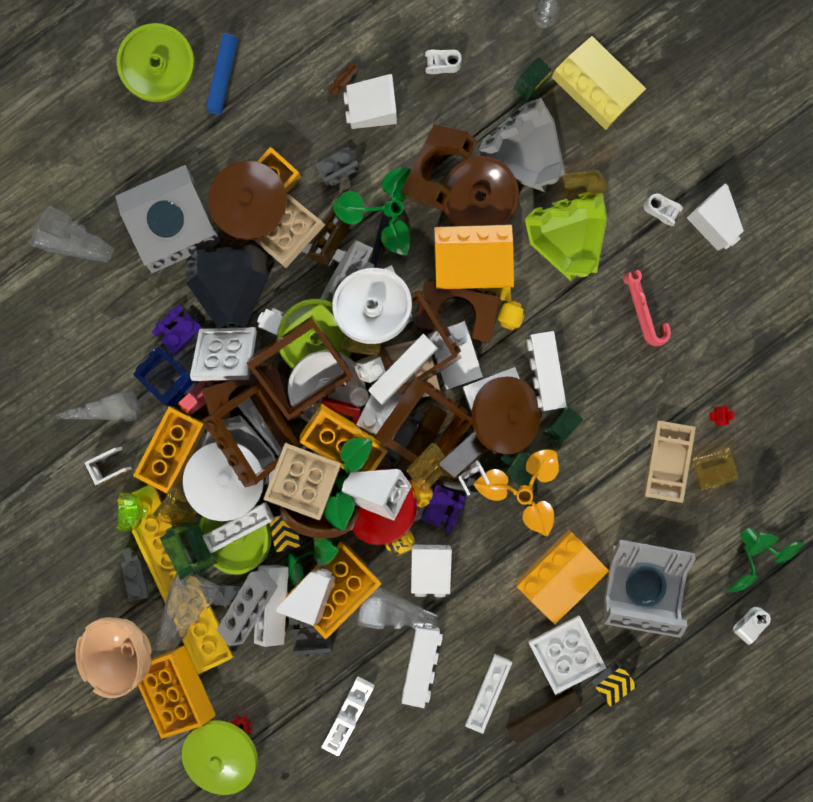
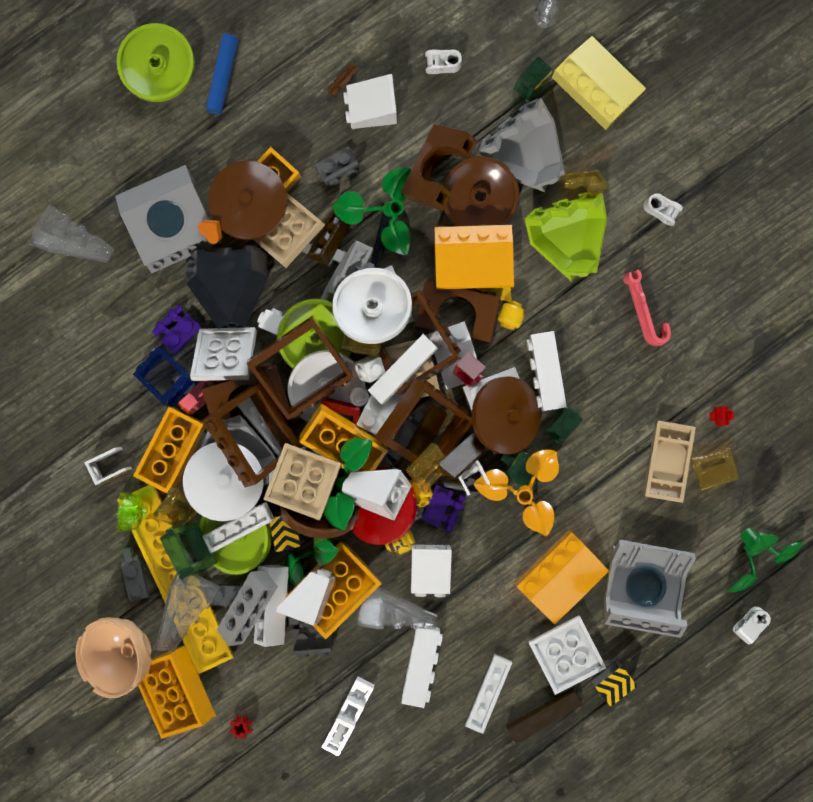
clear wedge [56,391,141,422] -> none
lime dish [182,720,258,795] -> none
white slope [687,183,744,251] -> none
none -> orange tile [198,220,222,244]
none -> brick [452,352,486,388]

